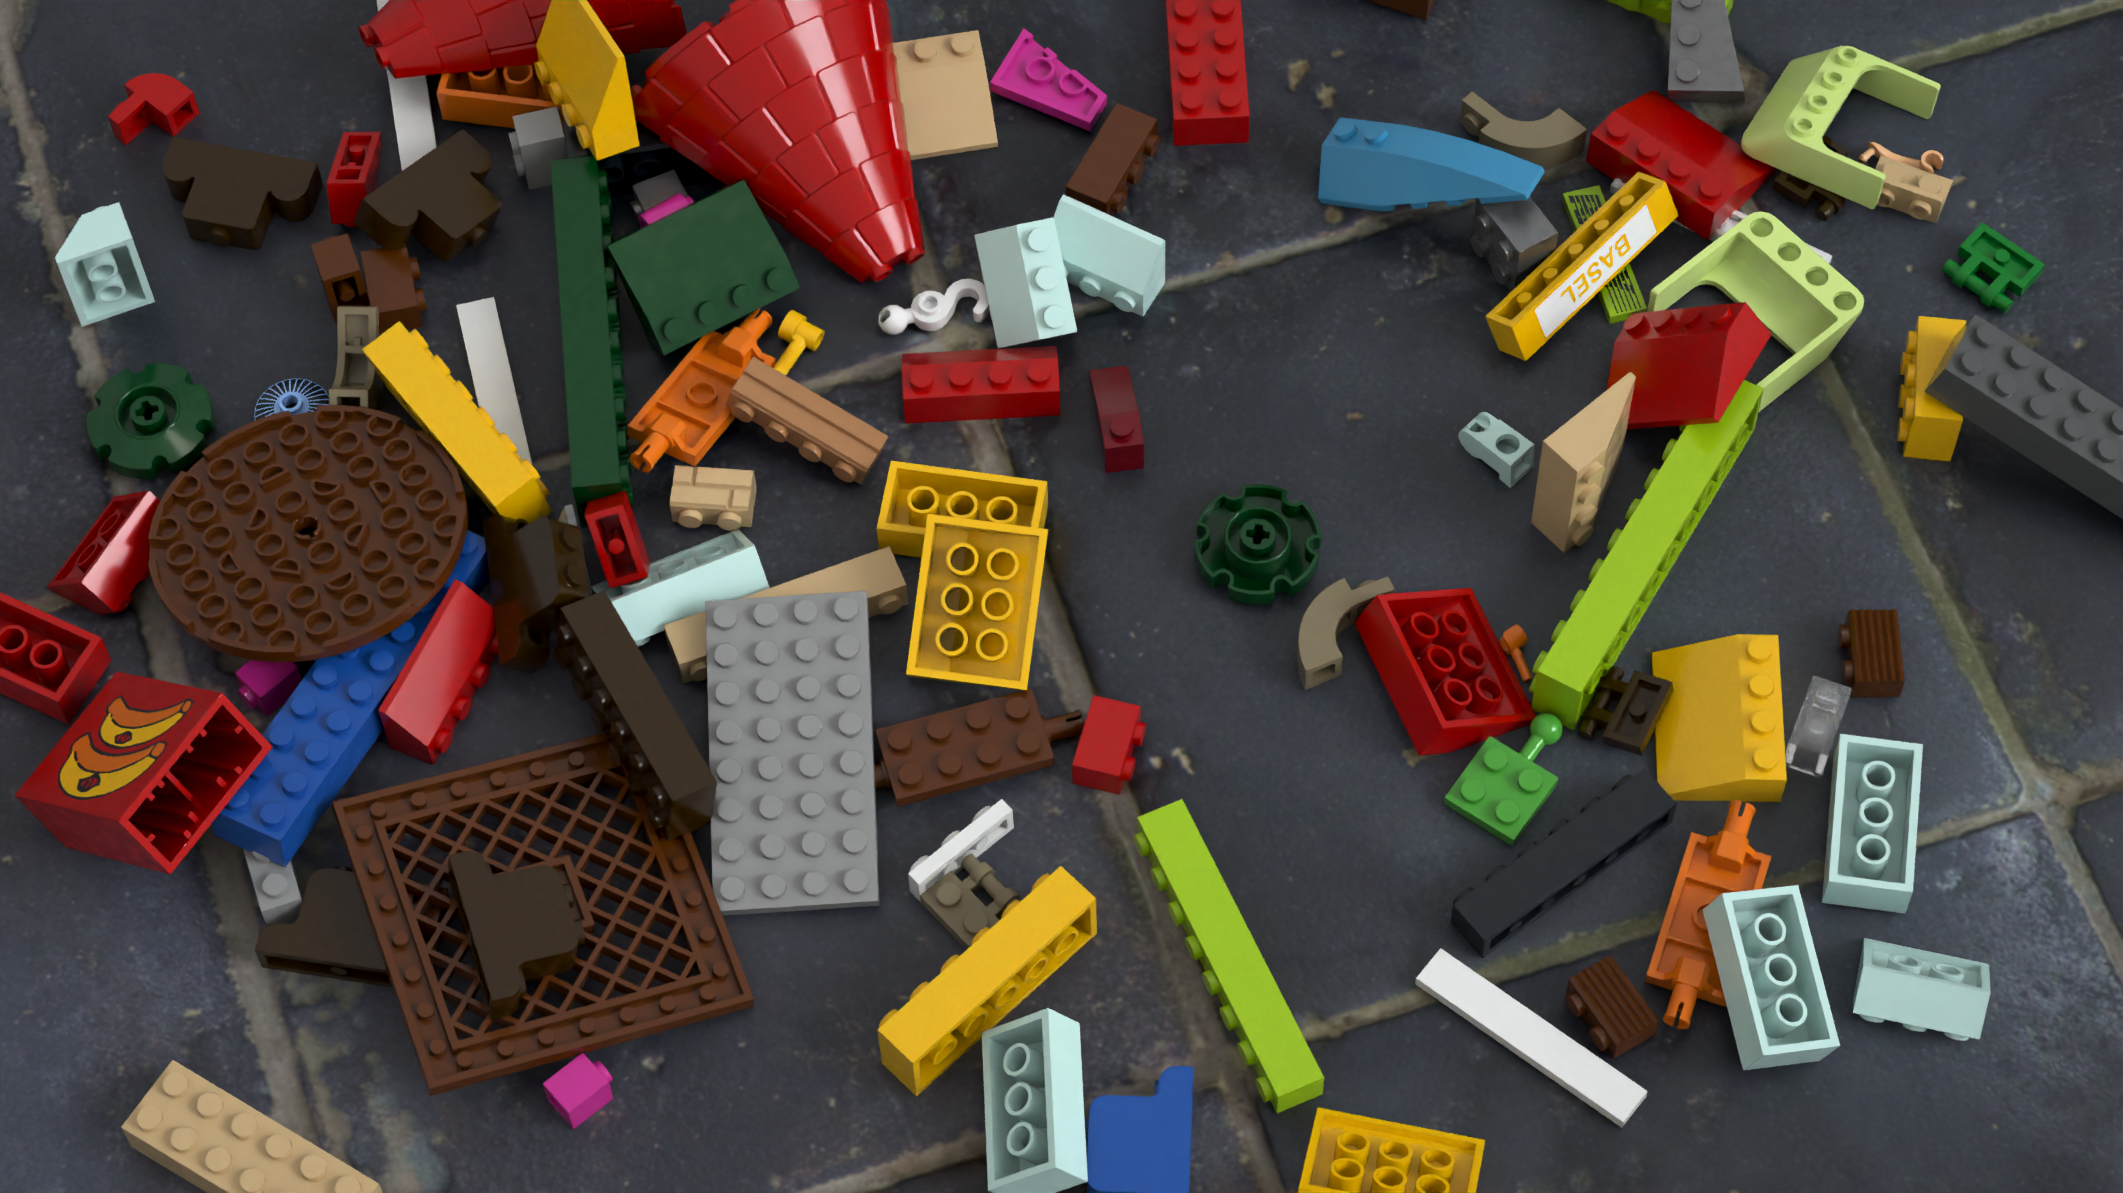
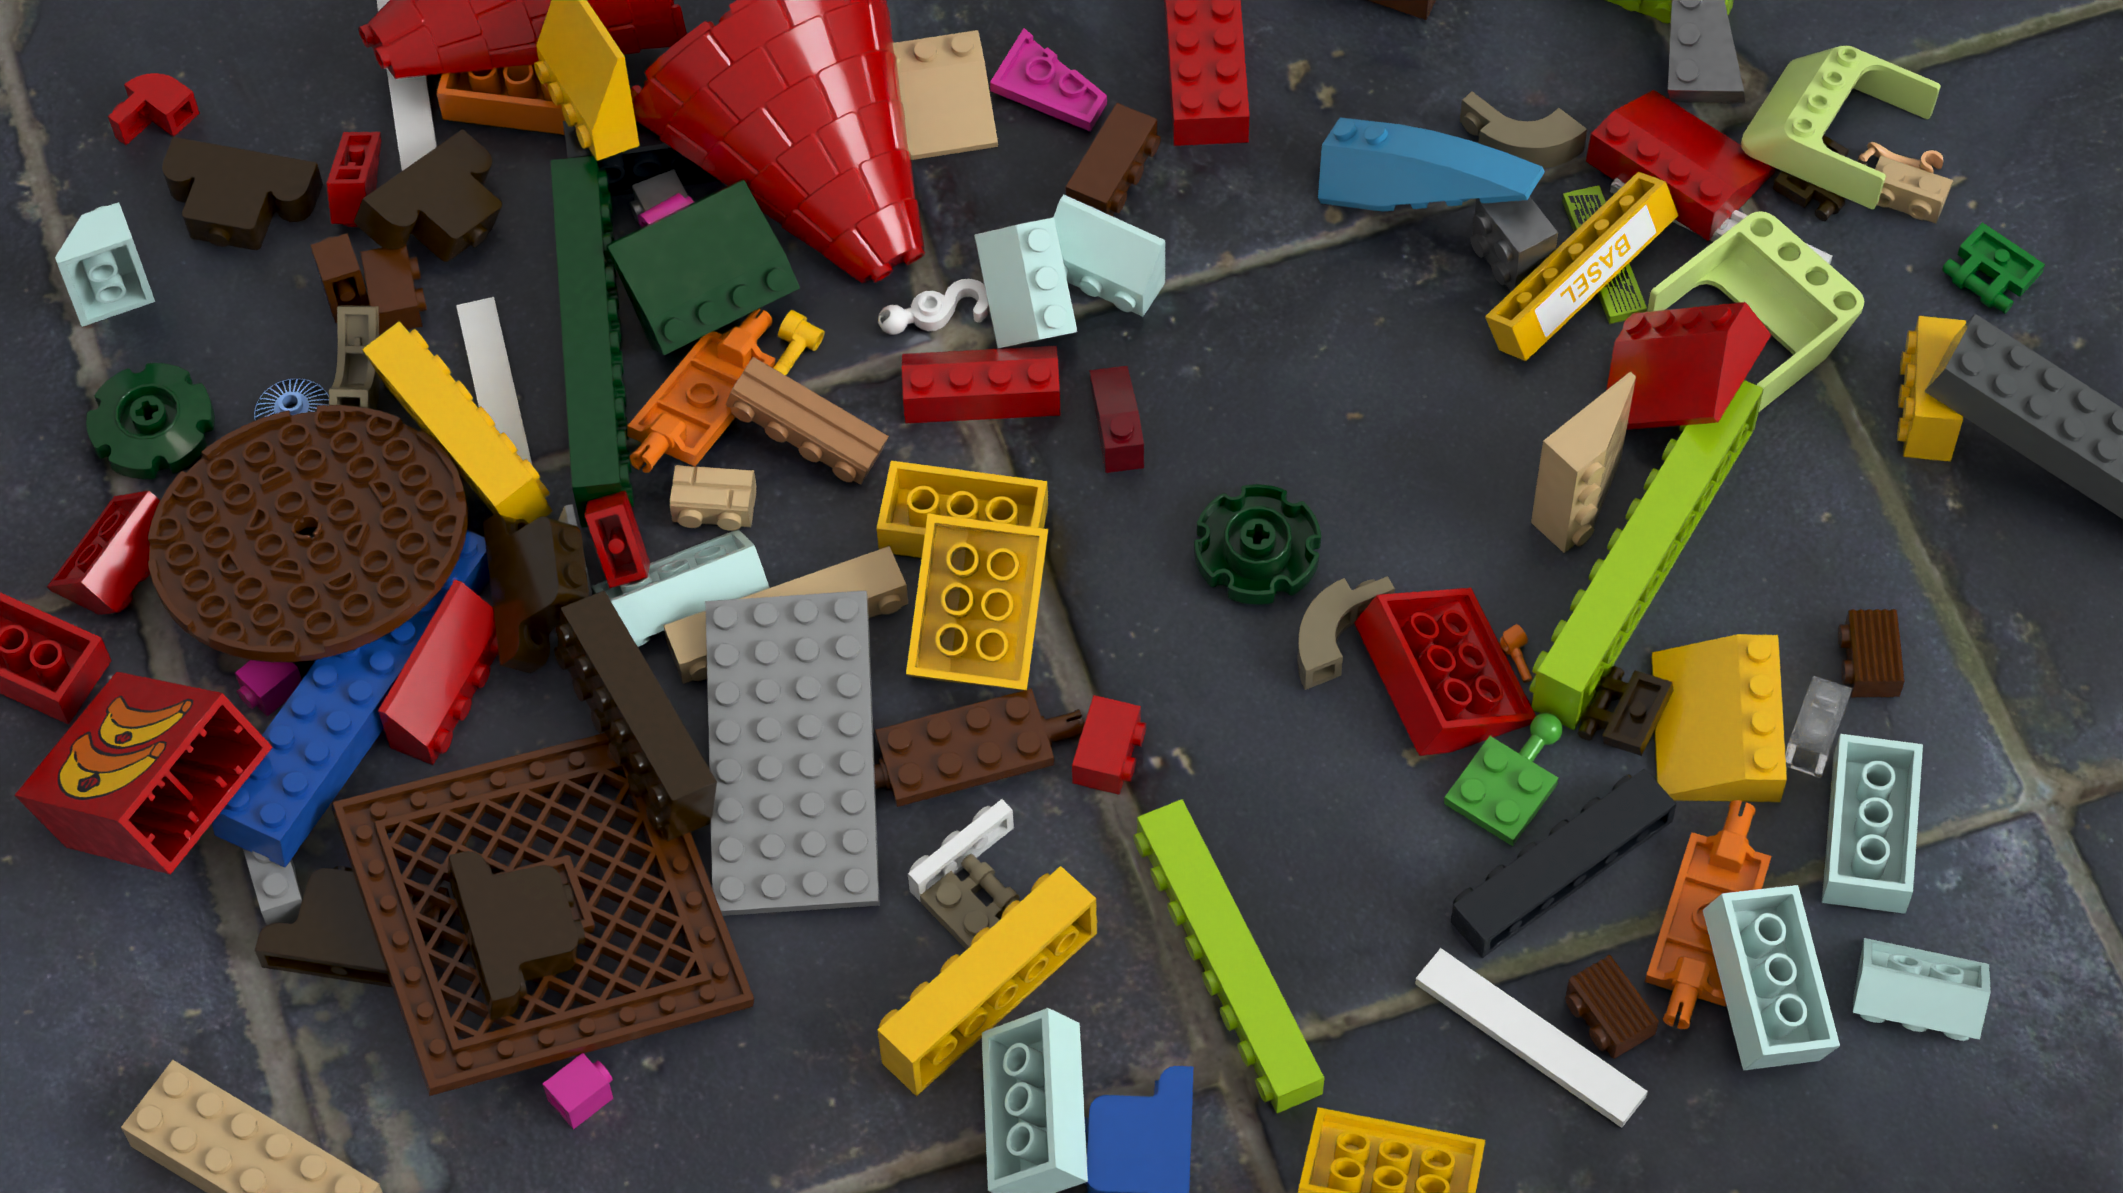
light grey brick [508,107,568,190] -> none
light aqua leg [1458,412,1534,488] -> none

